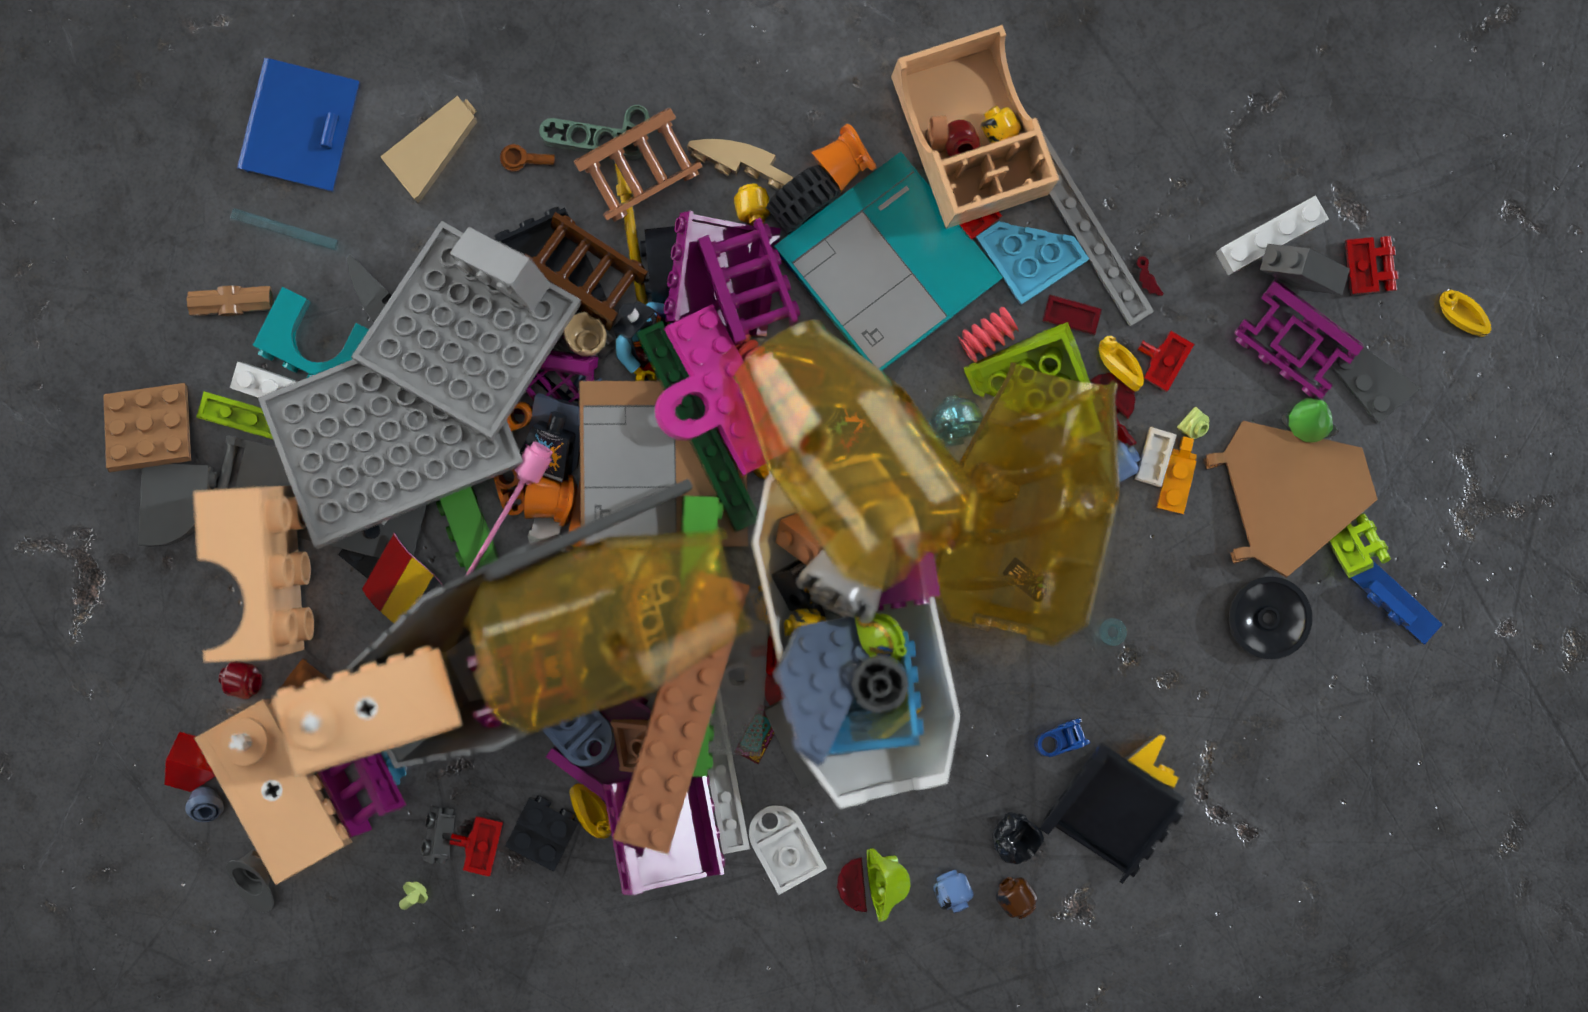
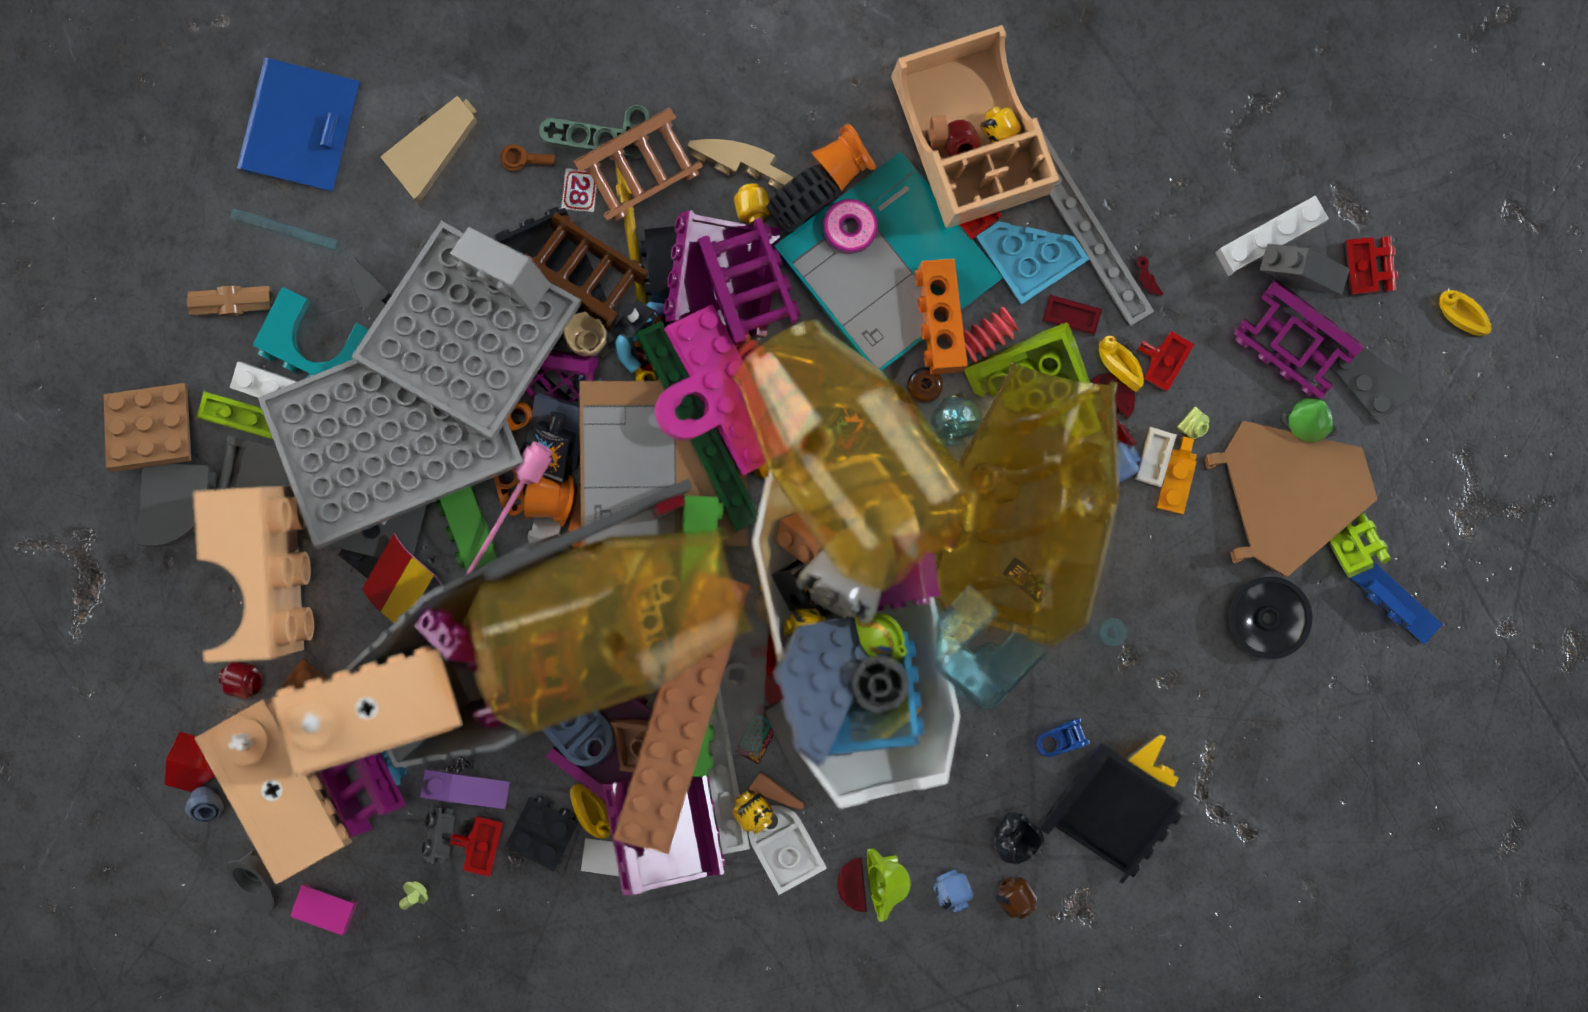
none -> dark pink panel [290,883,357,935]
none -> magenta plate [415,608,488,665]
none -> medium lavender slope [420,768,510,809]
none -> sticker [561,169,597,212]
none -> white sticker [581,838,619,876]
none -> dark red tile [652,494,686,520]
none -> yellow head [732,791,773,834]
none -> nougat slope [748,771,805,810]
none -> tile [822,199,878,254]
none -> reddish brown head [907,367,943,404]
none -> orange brick [914,258,968,375]
none -> clear light blue windscreen [935,585,1046,710]

